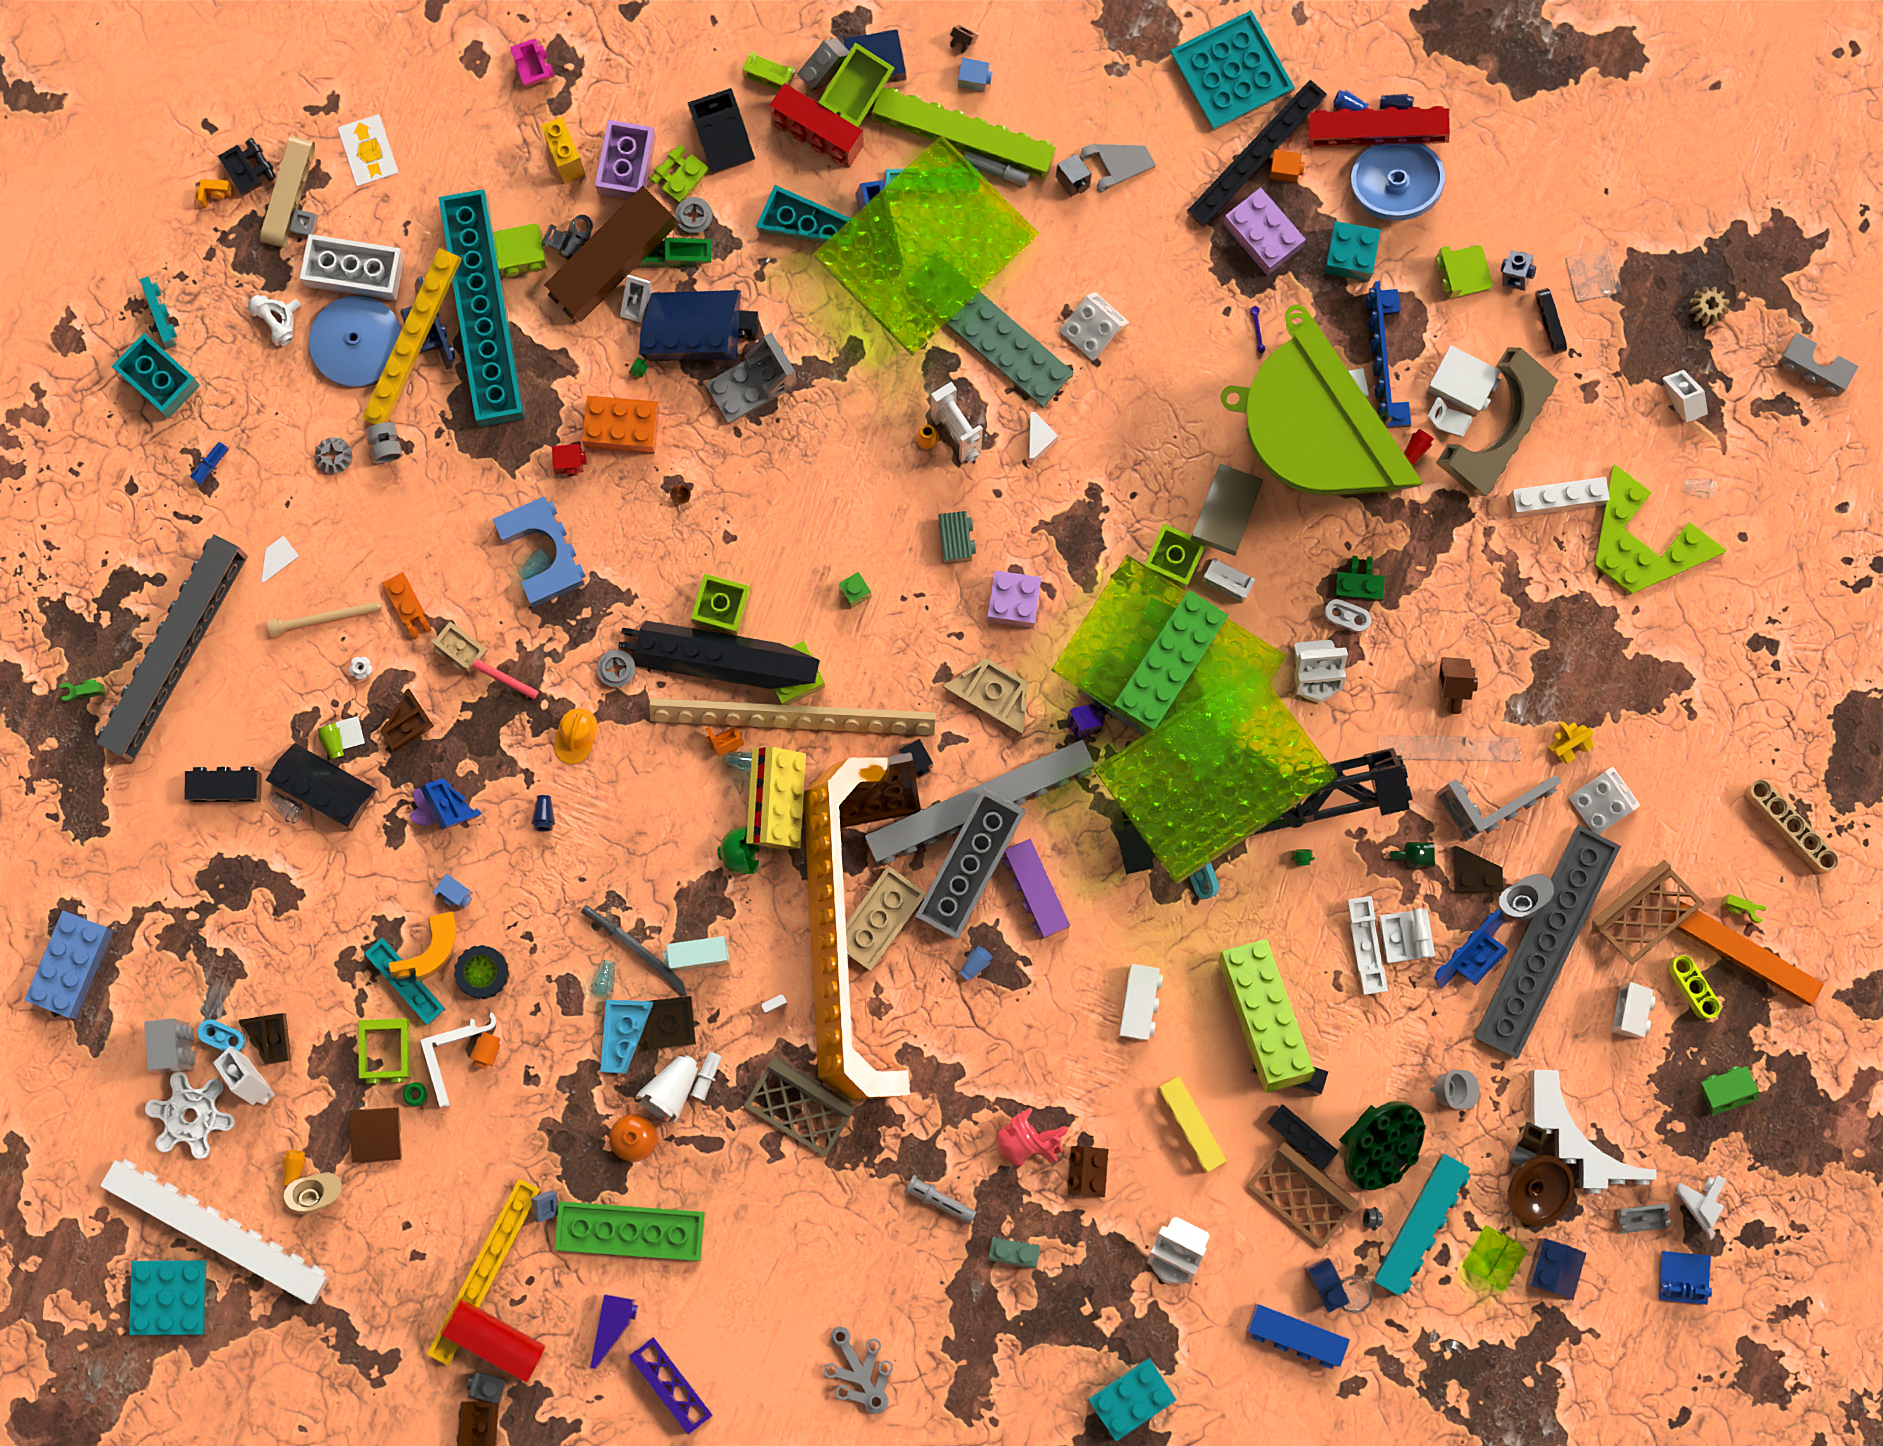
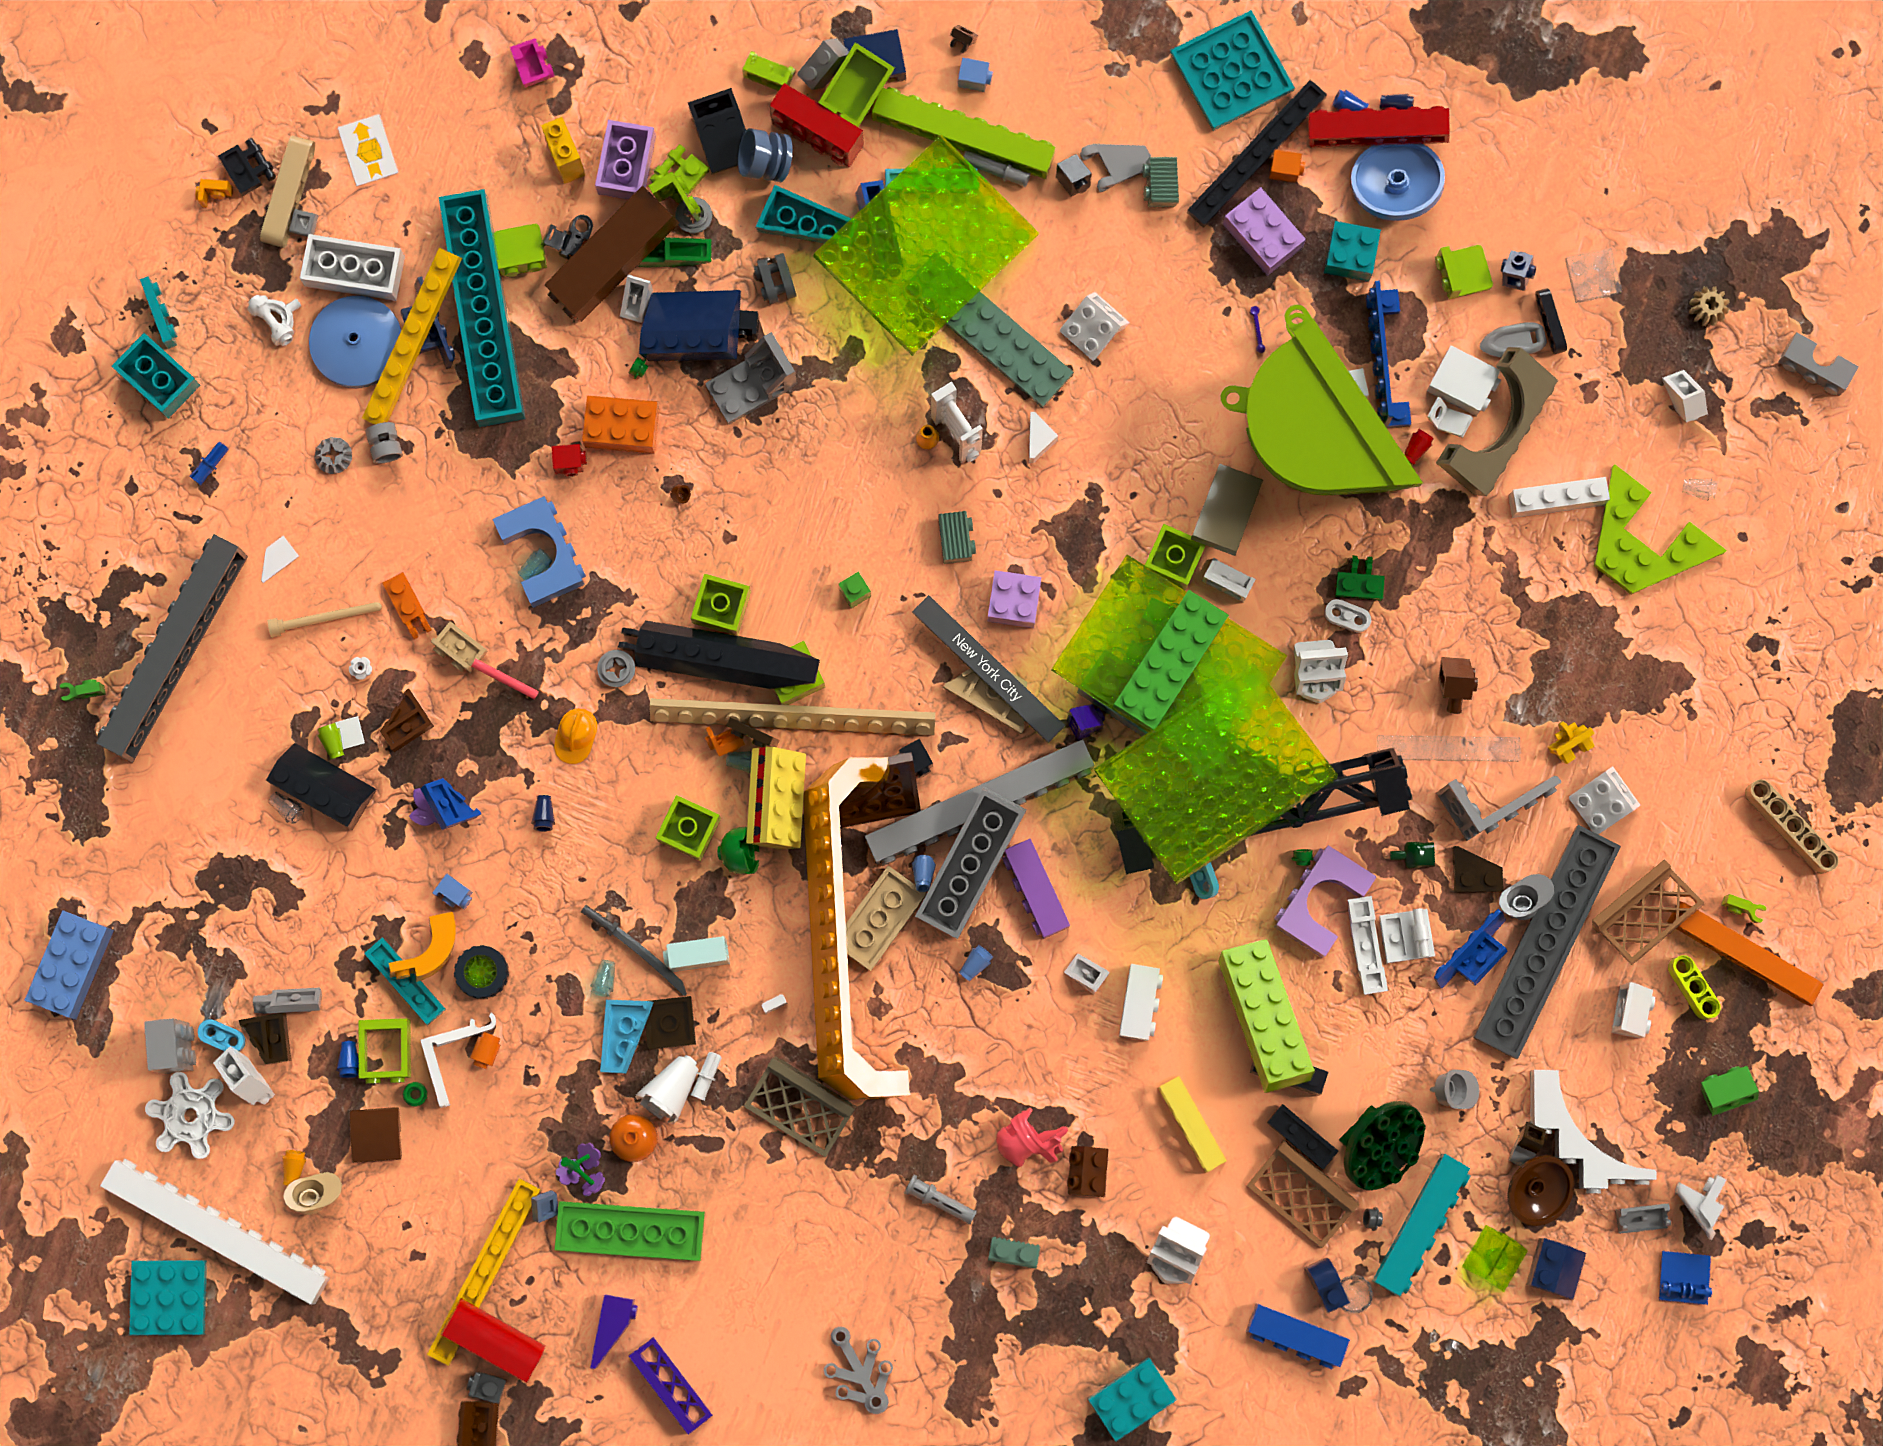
black brick [184,766,262,803] -> none
none -> light grey hinge [253,987,322,1014]
none -> blue cone [337,1041,359,1078]
none -> medium lavender plant [555,1143,605,1197]
none -> lime bracket [648,172,702,222]
none -> lime brick [656,795,721,861]
none -> dark brown wing [726,717,780,748]
none -> sand blue wheel [738,128,793,183]
none -> dark grey brick [754,253,797,305]
none -> dark grey tile [912,595,1065,743]
none -> medium blue cone [912,855,936,892]
none -> white slope [1064,953,1110,994]
none -> sand green brick [1142,157,1179,208]
none -> lavender arch [1274,845,1377,959]
none -> light grey piece [1479,322,1547,358]

